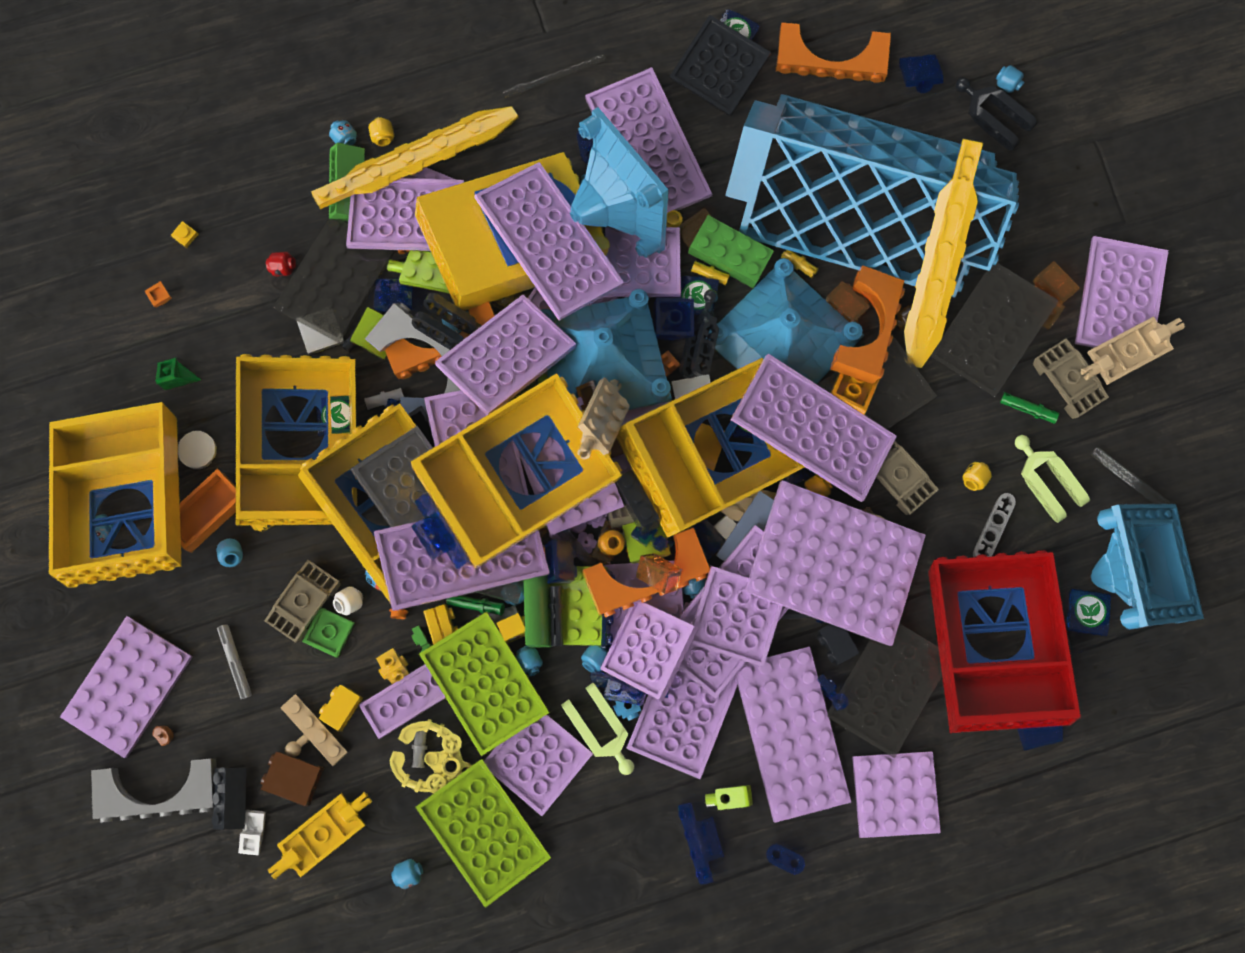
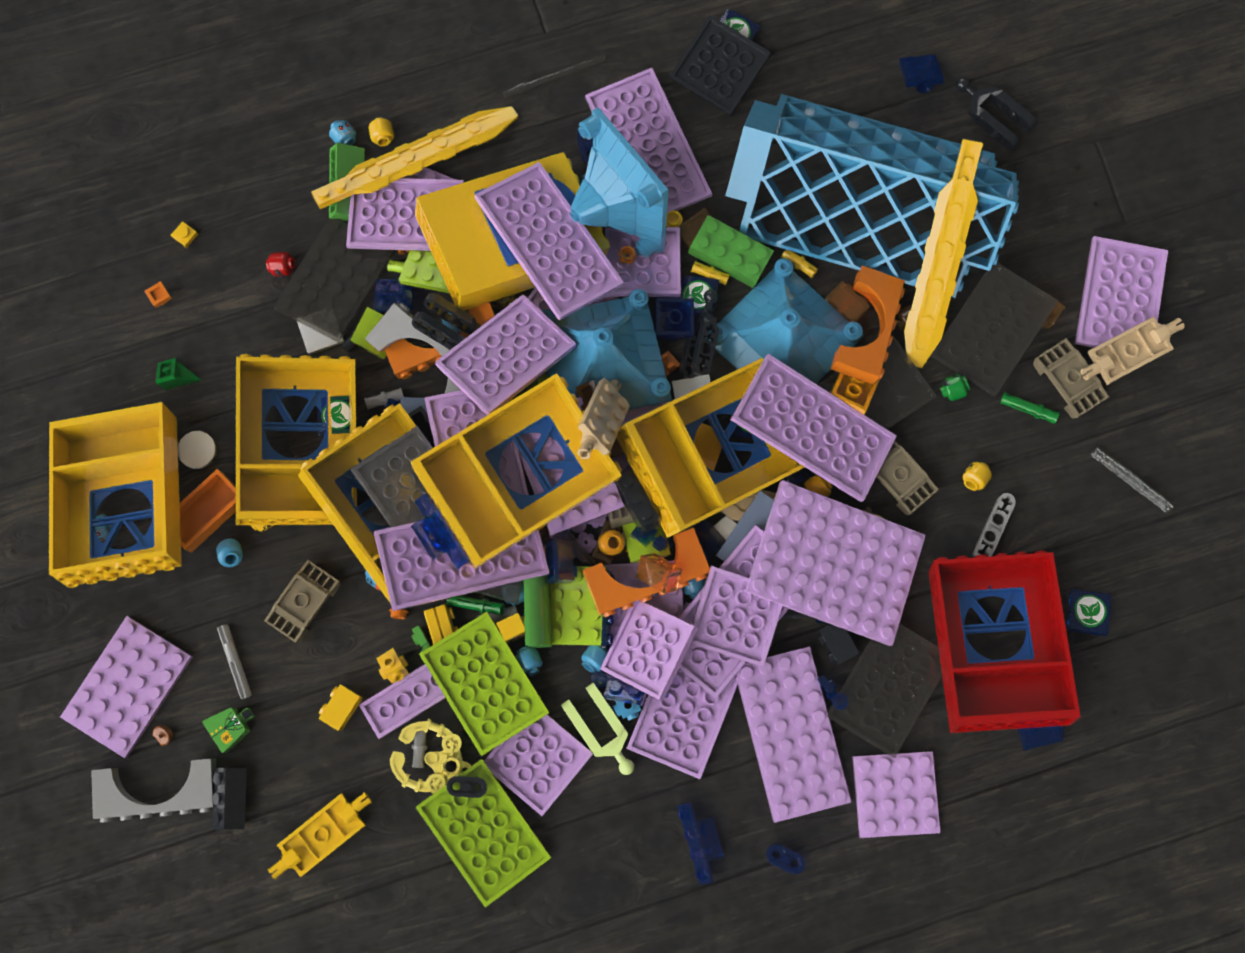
white slope [239,810,266,855] -> none
reddish brown panel [261,751,324,806] -> none
tan plate [280,694,348,766] -> none
bright green tile [302,607,355,658] -> none
white head [333,587,363,615] -> none
dark azure head [391,859,423,889] -> none
black pin [548,586,564,646] -> none
lime torso [705,785,753,810] -> none
orange arch [776,23,891,83] -> none
dark azure head [995,65,1024,93] -> none
yellowish green piece [1015,435,1090,523] -> none
clear orange brick [1033,261,1080,308] -> none
dark azure piece [1091,504,1204,630] -> none
none -> bright green torso [202,707,255,753]
none -> black plate [447,776,487,798]
none -> orange plate [618,246,637,264]
none -> green head [940,374,970,402]

